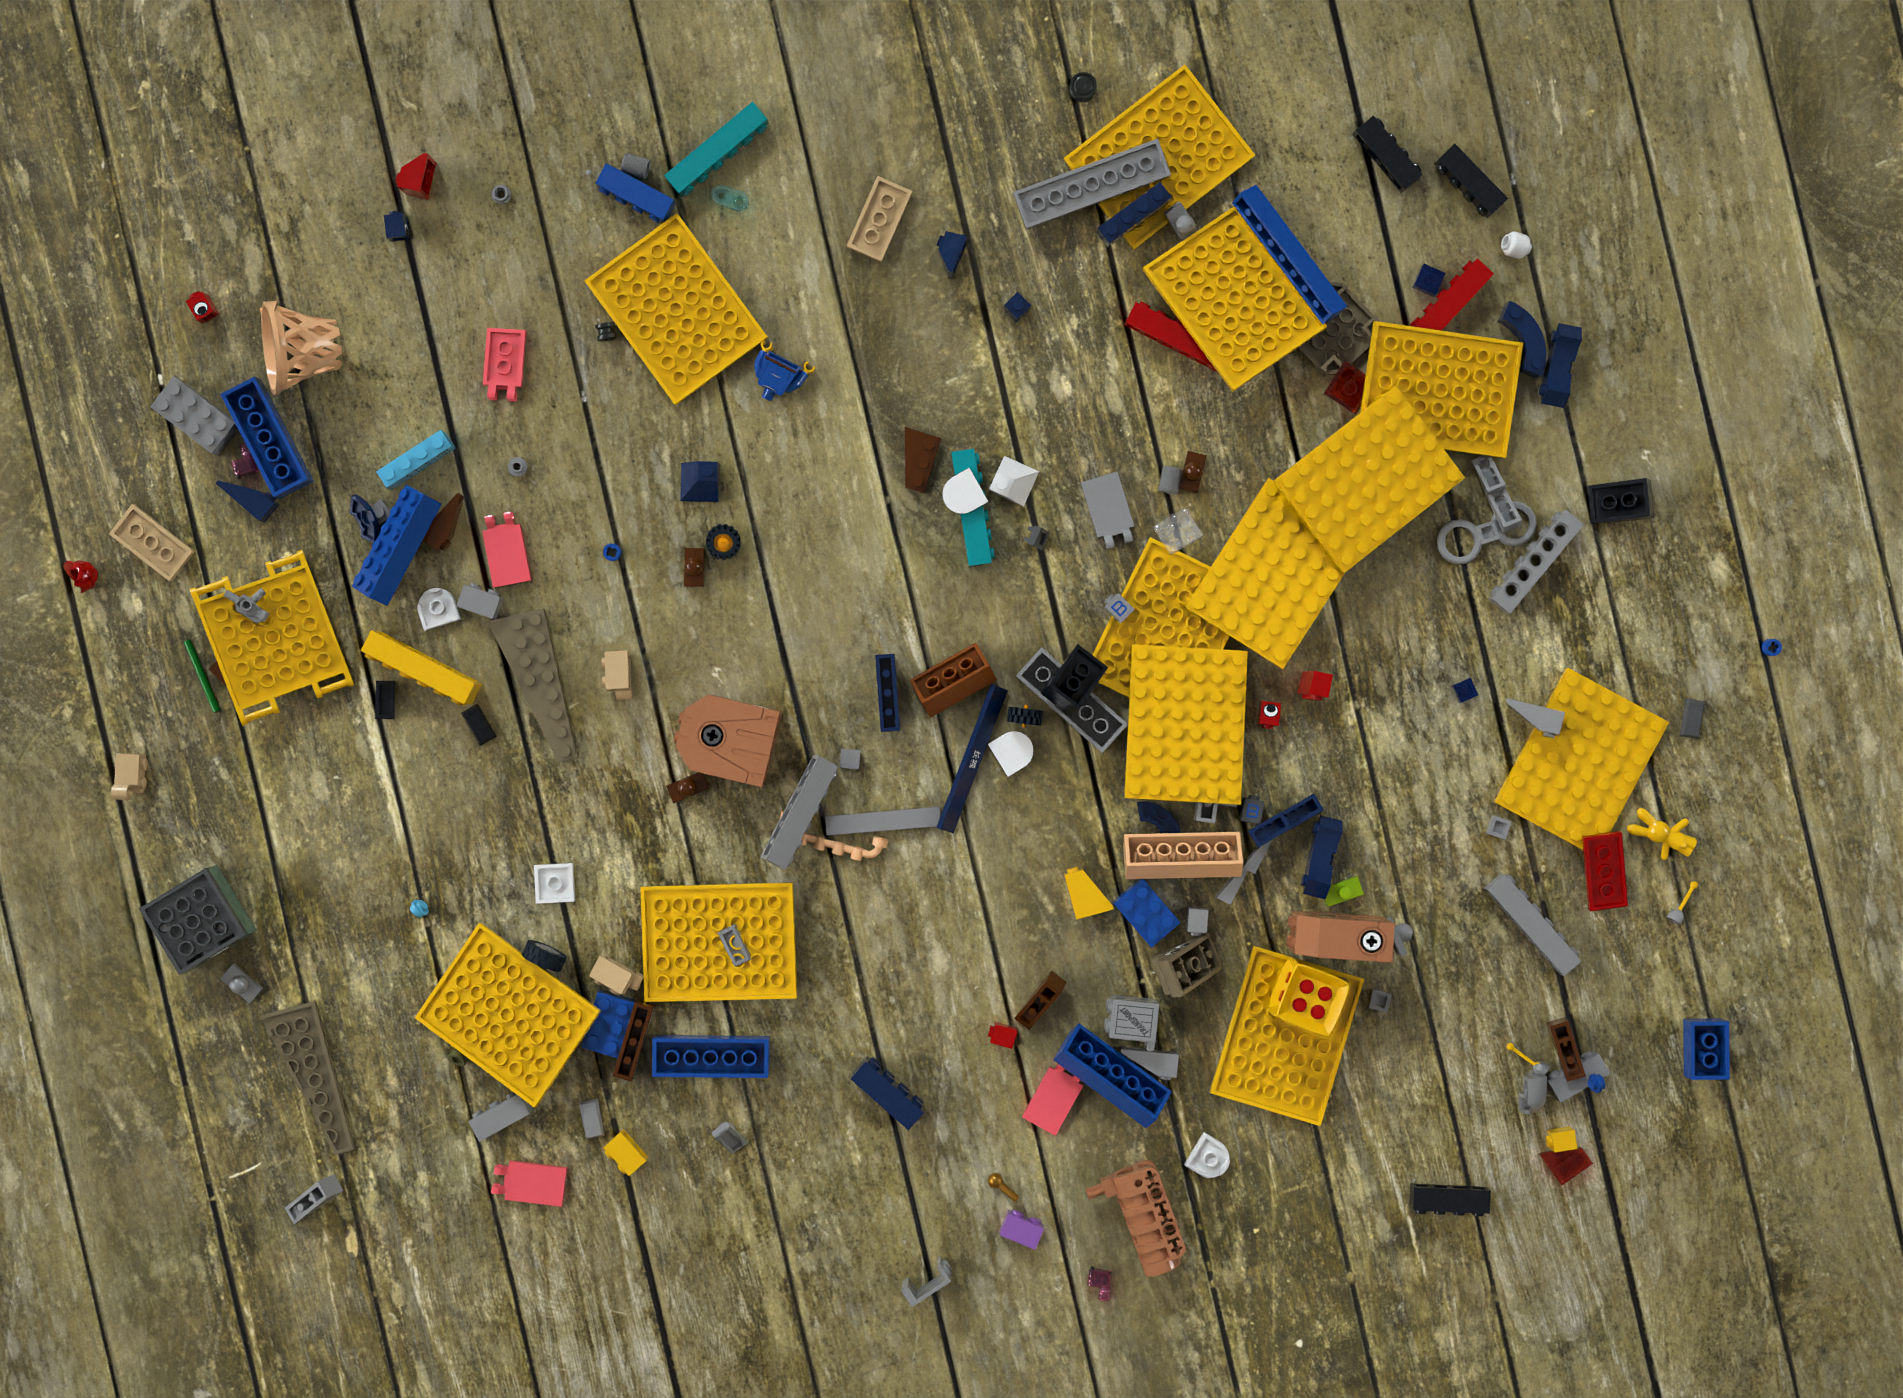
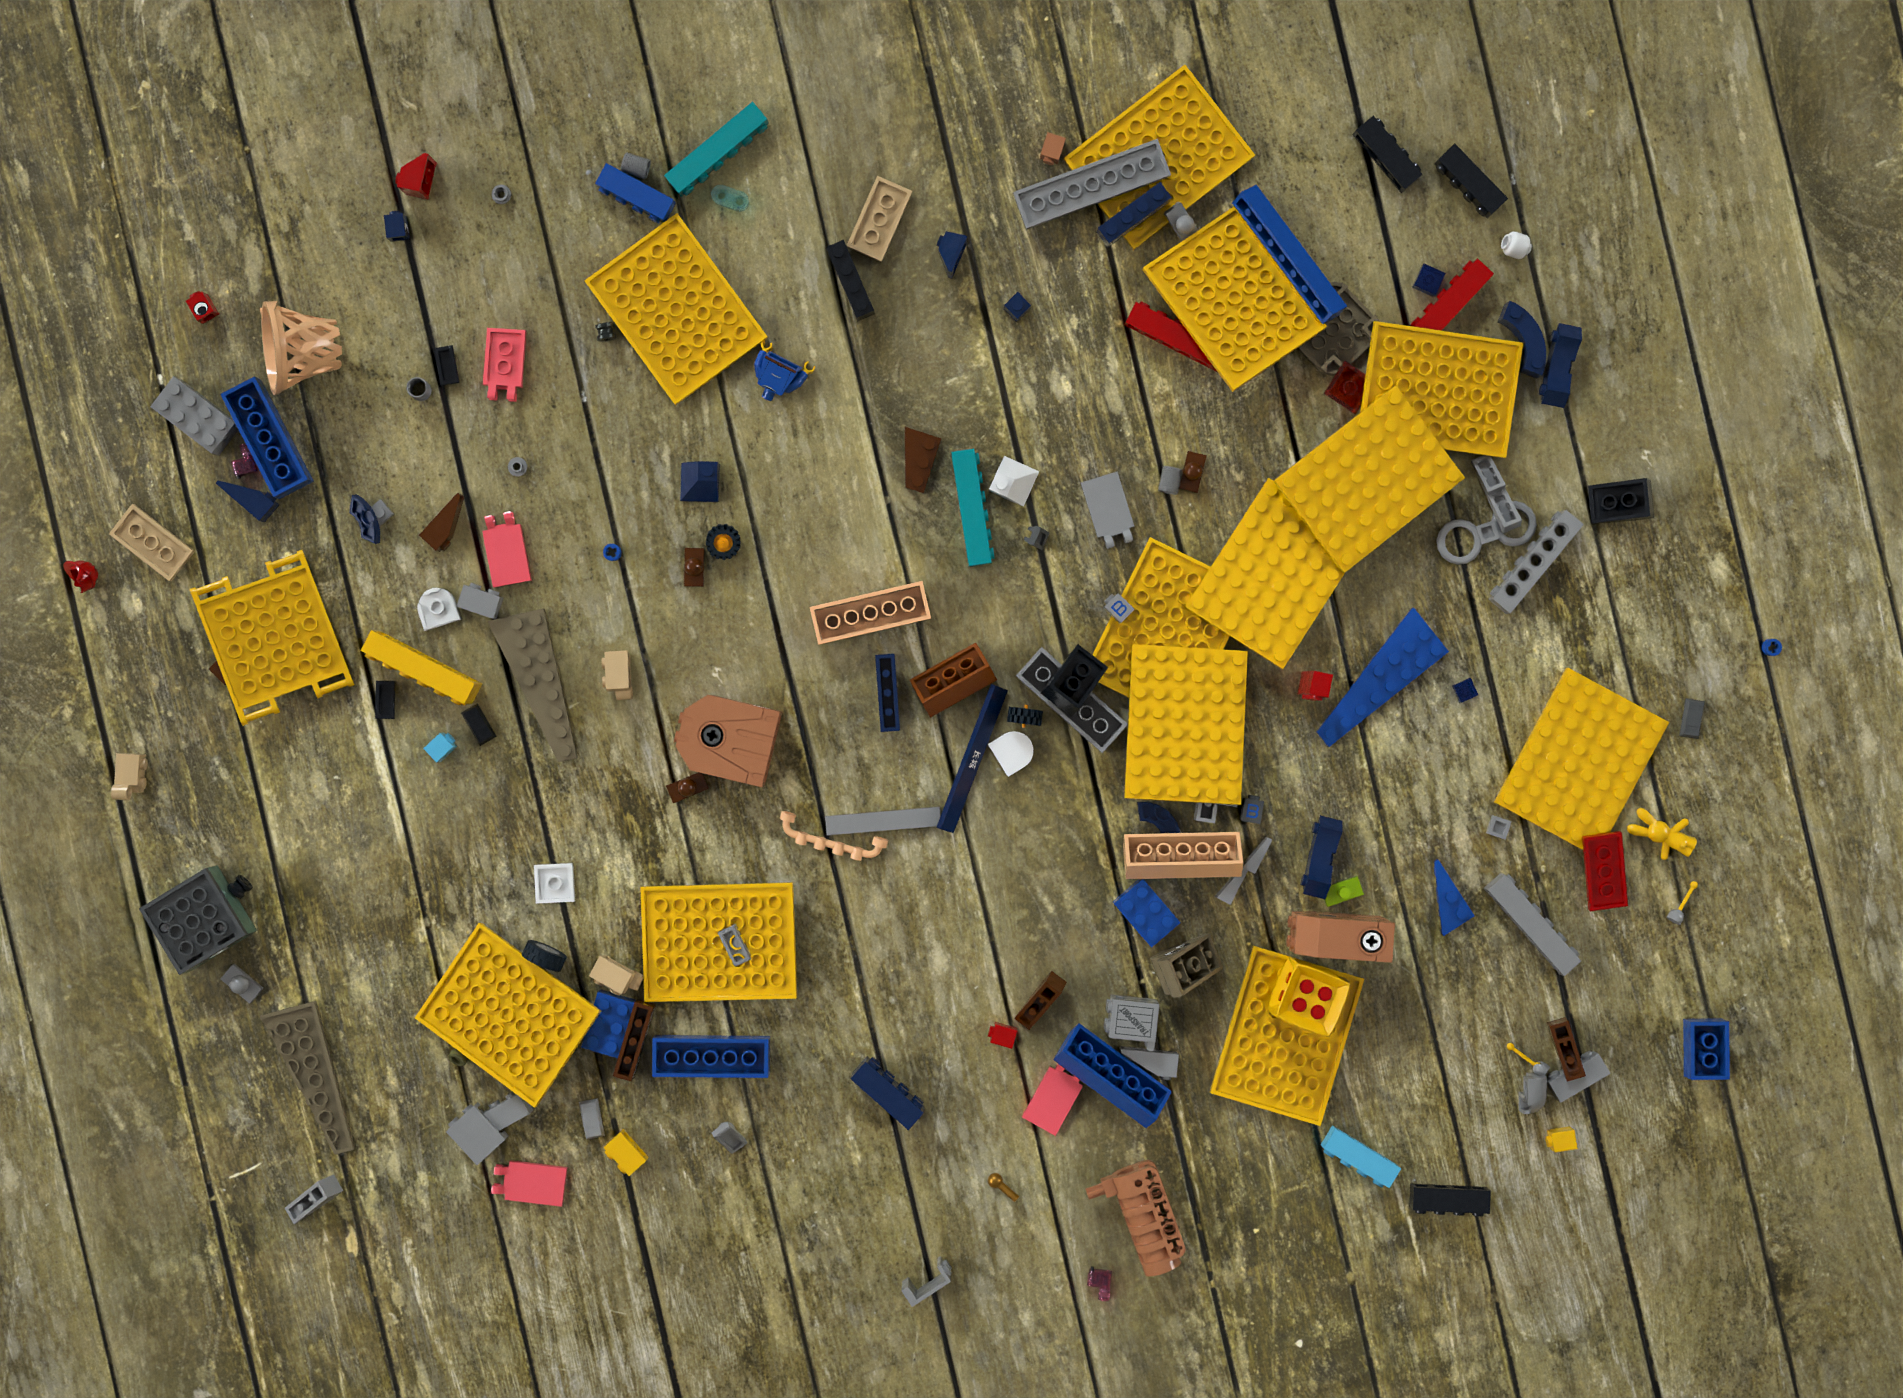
green bar [183,639,221,713] -> none
light grey piece [224,588,270,623] -> none
blue brick [352,485,442,606] -> none
medium azure brick [376,430,456,490] -> none
medium azure plate [410,900,429,918] -> none
light grey brick [760,755,838,870] -> none
light grey tile [840,749,860,769] -> none
white tile [943,468,988,514] -> none
medium lavender brick [999,1209,1044,1250] -> none
yellow slope [1064,867,1114,919] -> none
pearl dark grey wheel [1069,72,1097,102] -> none
clear hinge [1153,508,1204,555] -> none
white tile [1184,1132,1230,1178] -> none
light grey brick [1186,907,1208,936] -> none
dark blue slope [1248,794,1324,848] -> none
red brick [1257,701,1281,729] -> none
light grey plate [1368,989,1392,1013] -> none
light grey tile [1385,916,1413,956] -> none
light grey slope [1506,698,1565,739] -> none
clear red wing [1539,1147,1593,1186] -> none
blue plate [1588,1074,1605,1093] -> none
none -> black wheel [227,875,253,899]
none -> light grey piece [406,377,432,401]
none -> medium azure brick [423,732,457,763]
none -> black tile [434,345,460,386]
none -> light grey panel [446,1102,509,1165]
none -> light nougat brick [810,581,931,645]
none -> black brick [826,239,875,322]
none -> nougat brick [1040,132,1066,165]
none -> blue wing [1316,607,1449,747]
none -> medium azure brick [1321,1125,1401,1188]
none -> blue wing [1434,859,1474,936]

